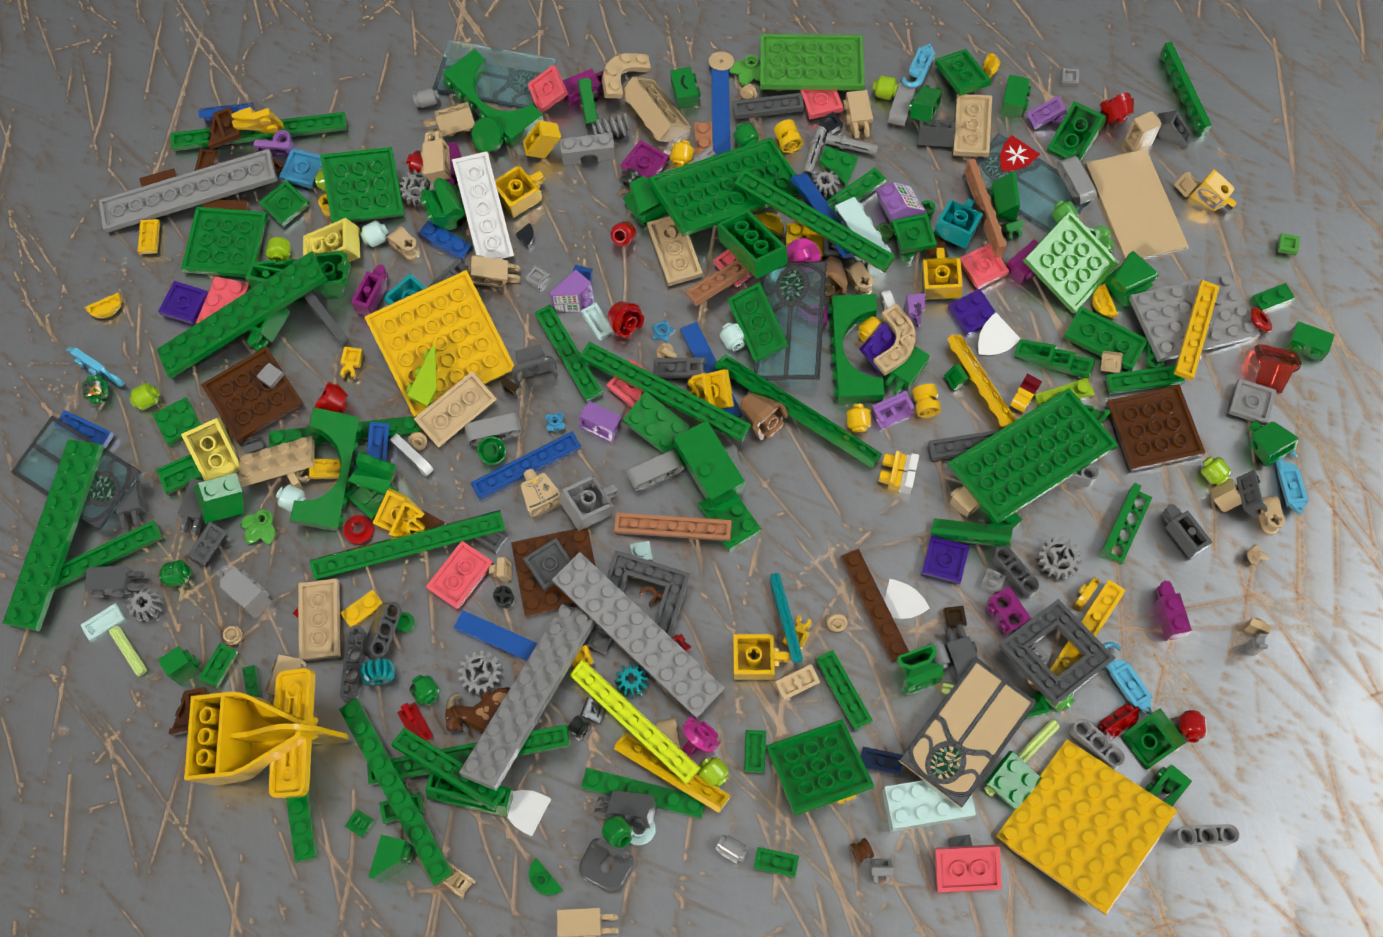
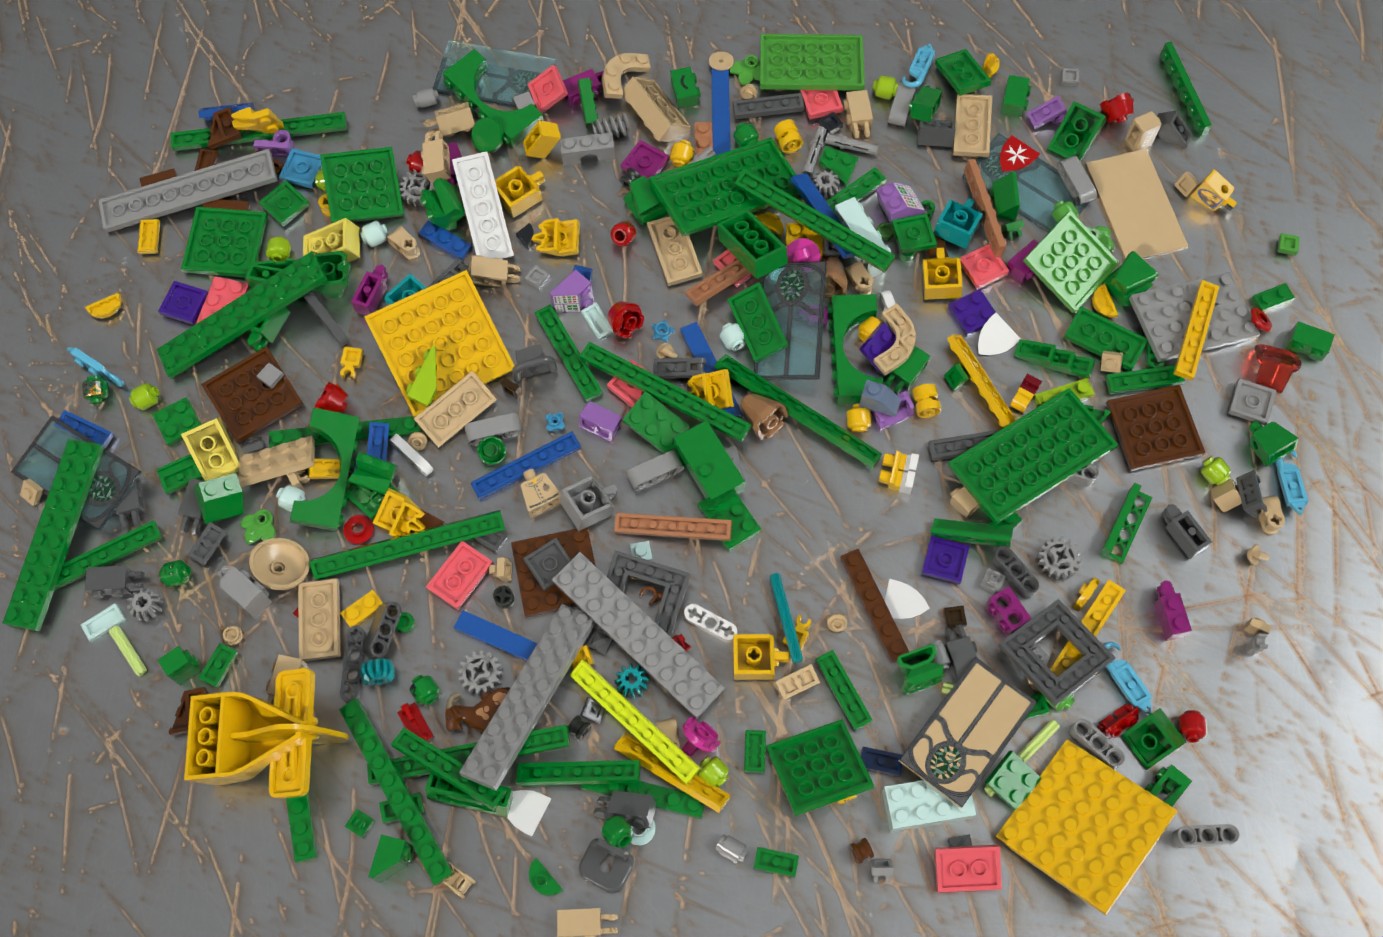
green piece [242,665,263,698] -> none
medium lavender hinge [903,293,926,327] -> none
none -> tan plate [20,478,43,506]
none -> tan dish [249,538,310,590]
none -> light grey tile [513,91,536,110]
none -> green plate [516,760,641,786]
none -> yellow plate [531,218,580,256]
none -> white beam [684,604,737,642]
none -> sand blue slope [859,380,901,417]

